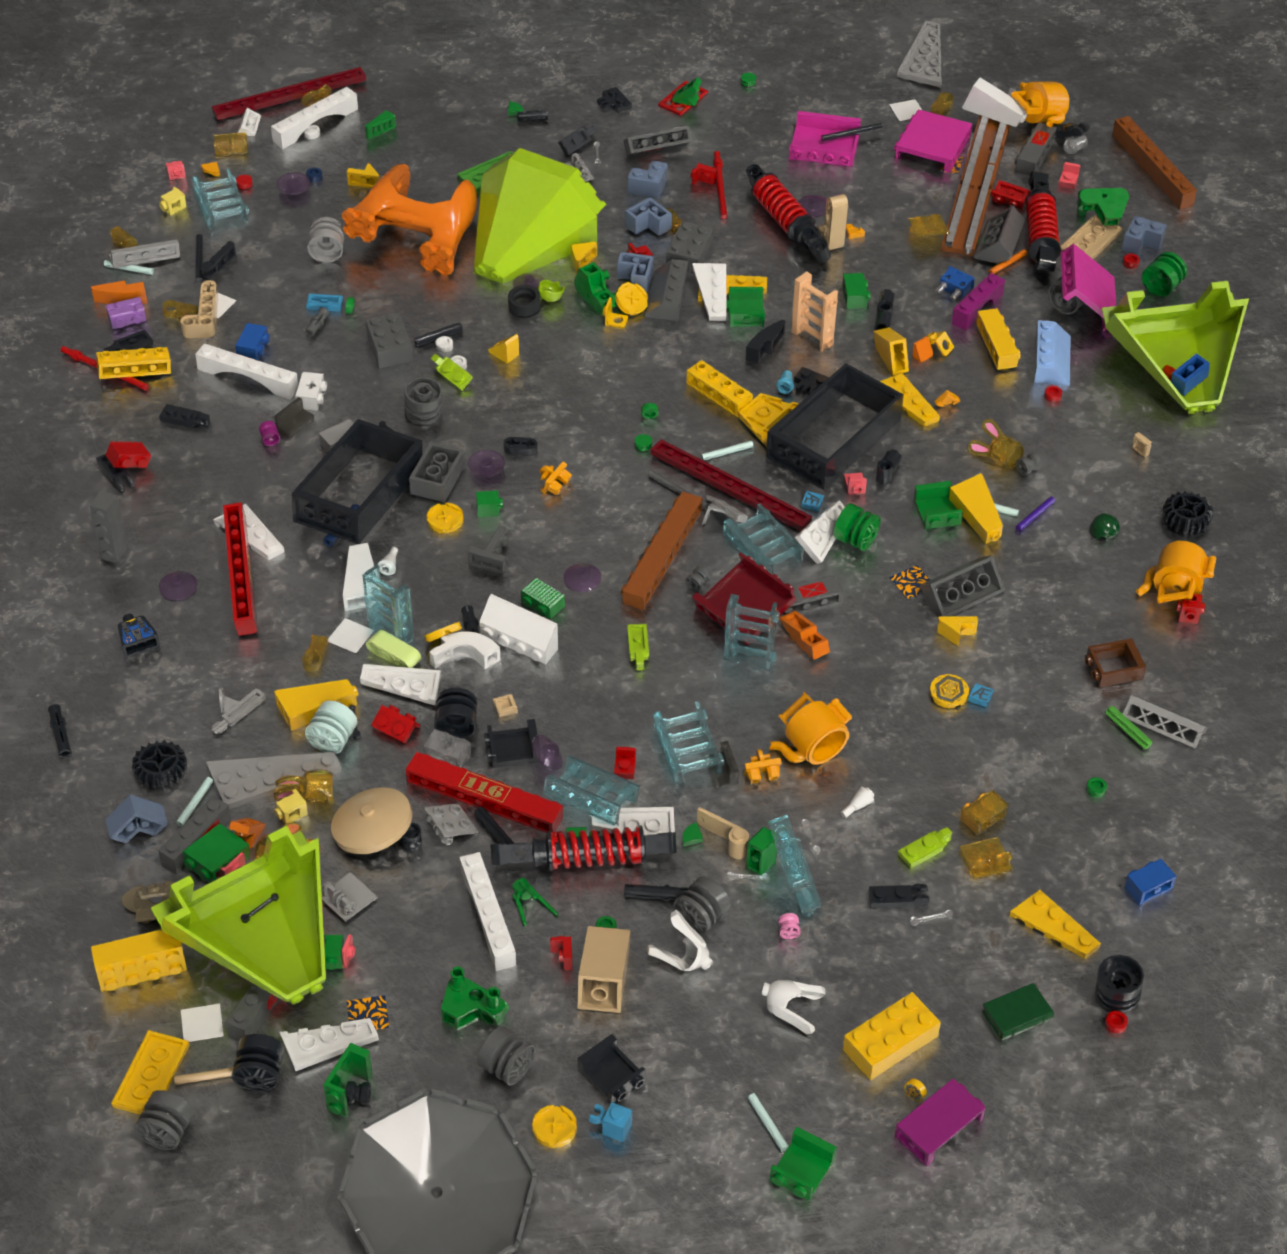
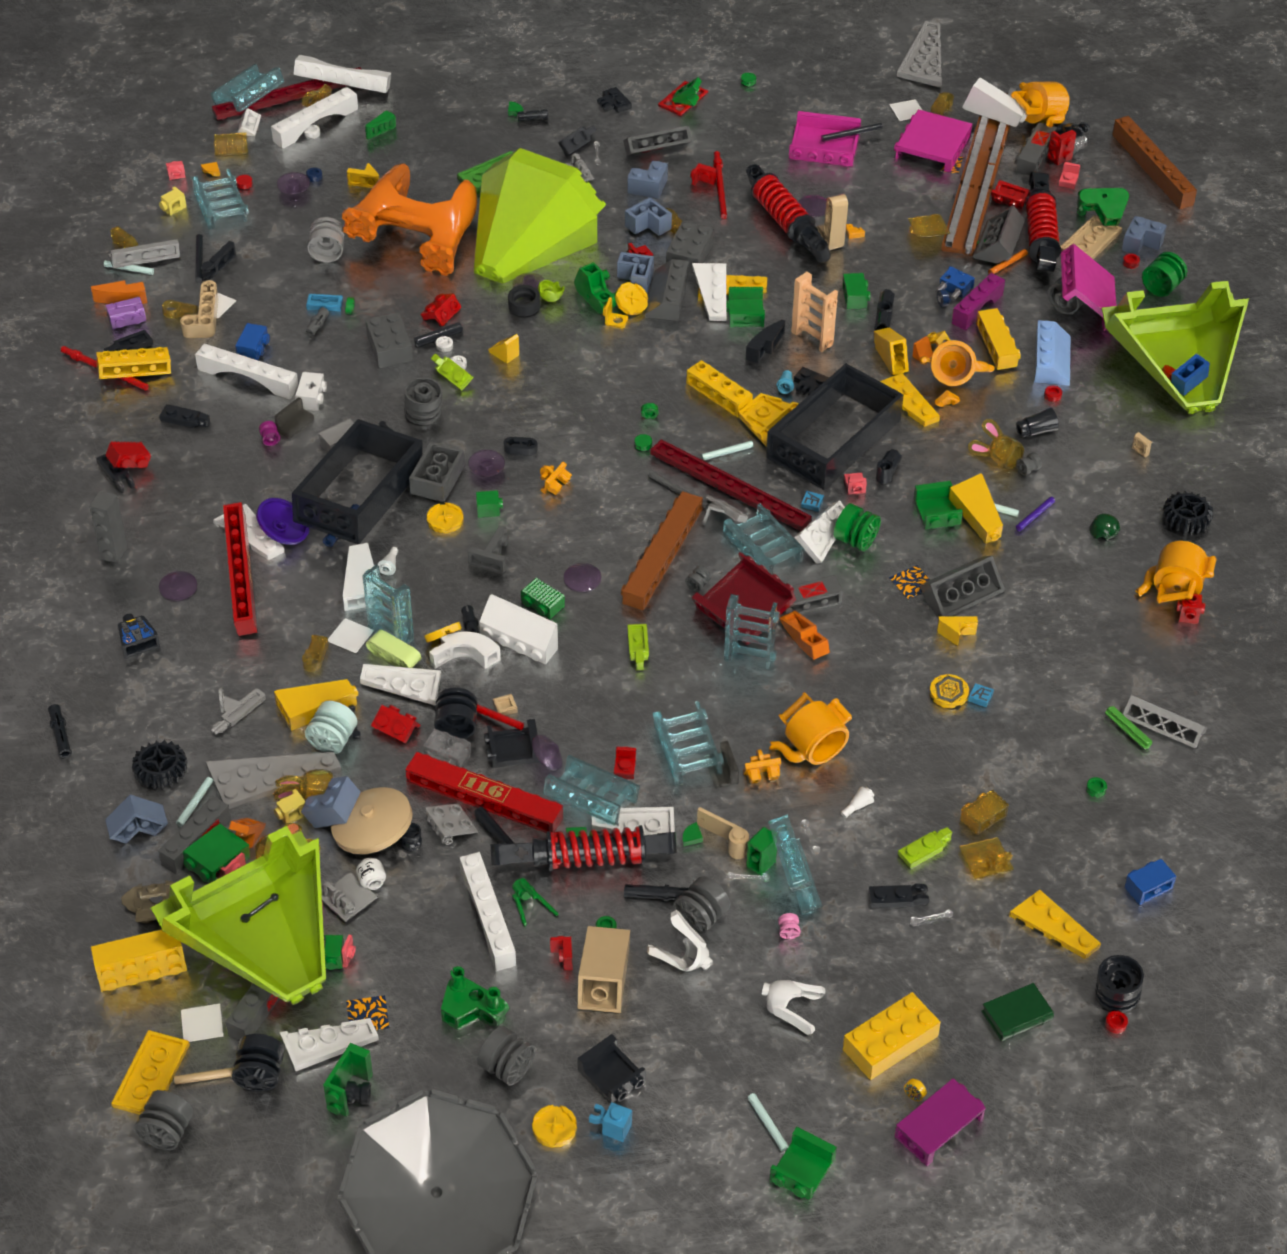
yellow slope [571,242,597,273] -> none
reddish brown window [1085,638,1146,688] -> none
none -> clear light blue fence [210,64,284,112]
none -> dark purple dish [256,498,309,545]
none -> white arch [294,55,391,93]
none -> sand blue brick [301,776,361,828]
none -> white head [356,858,386,890]
none -> red bracket [420,293,461,326]
none -> red bar [477,704,524,730]
none -> light orange piece [920,340,995,387]
none -> dark blue tile [937,289,950,307]
none -> black plant [1016,407,1059,438]
none -> red bracket [1047,130,1076,165]

